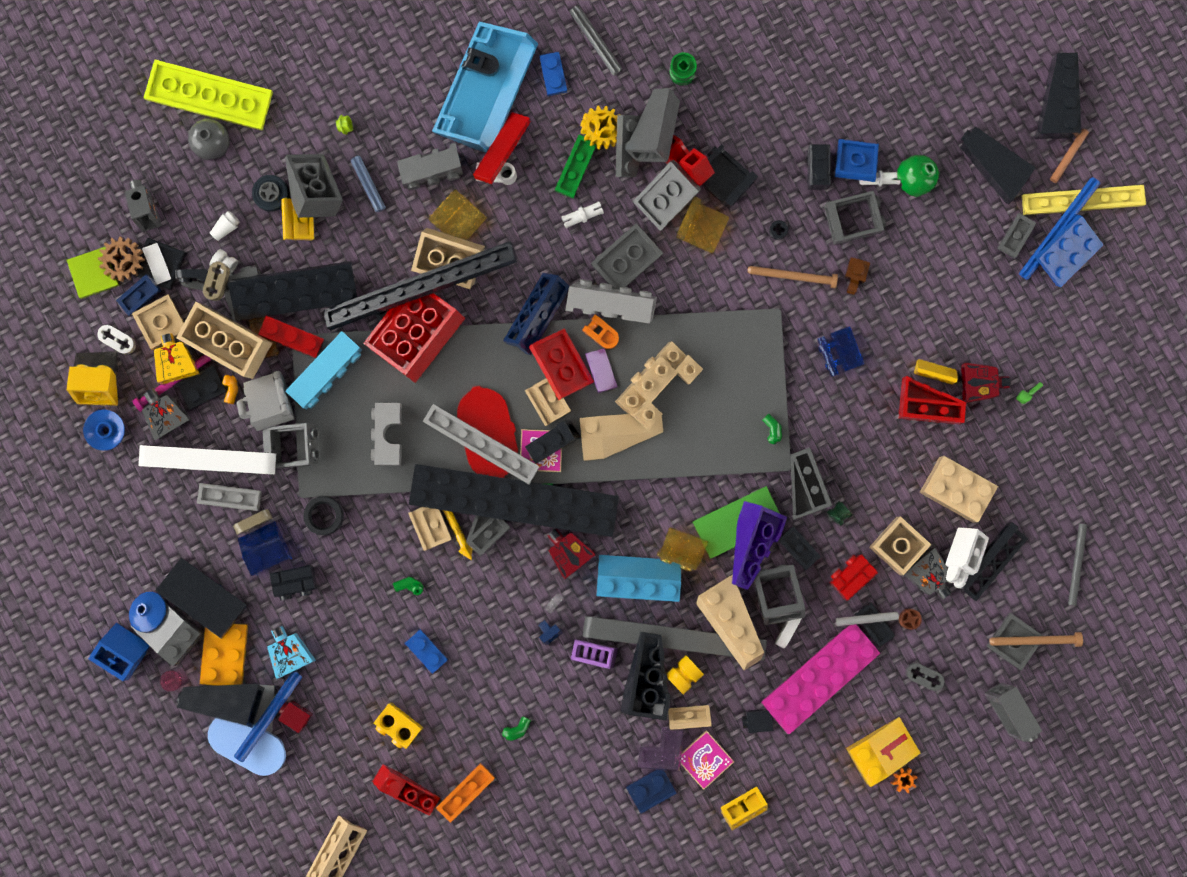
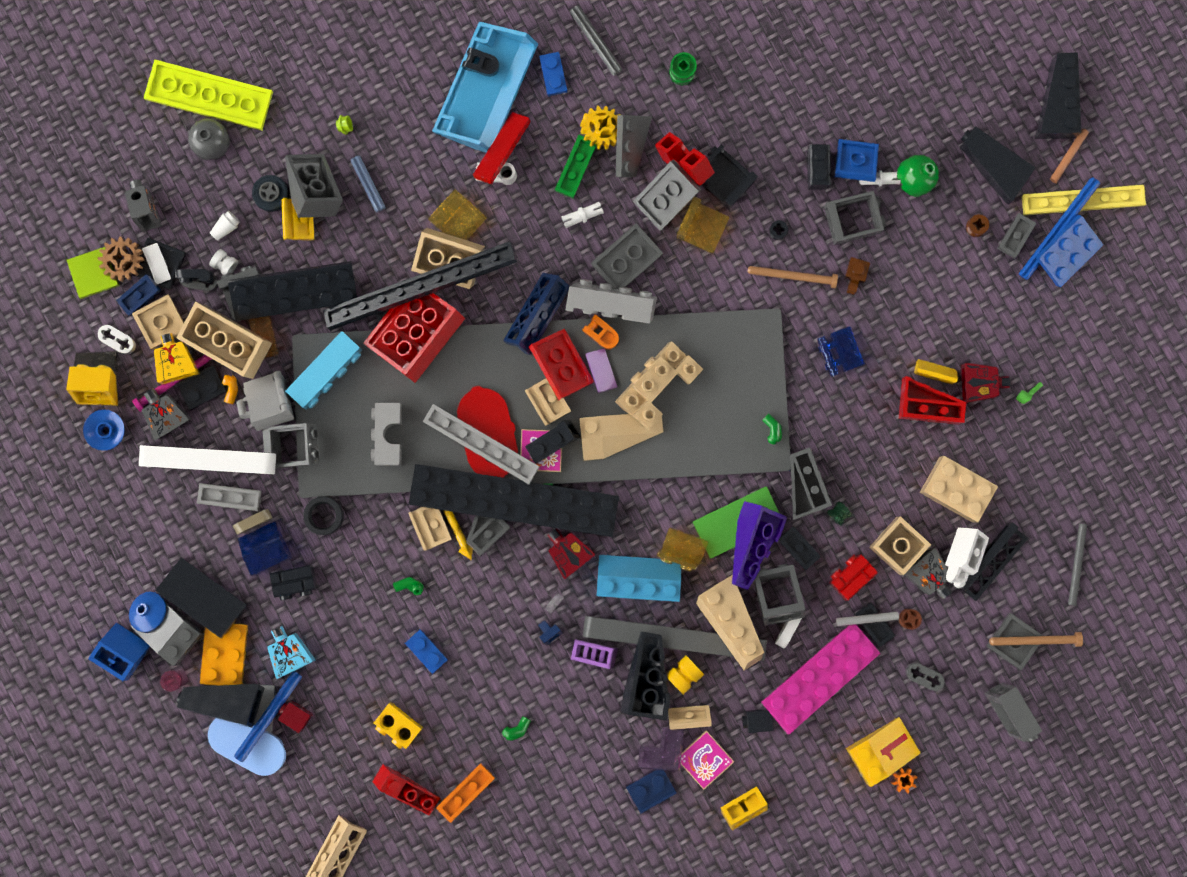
dark tan beam [203,261,230,301] -> none
red plate [258,316,324,359] -> none
dark grey wedge [397,143,463,190] -> none
dark grey slope [625,88,680,162] -> none
none -> reddish brown wheel [966,214,989,237]

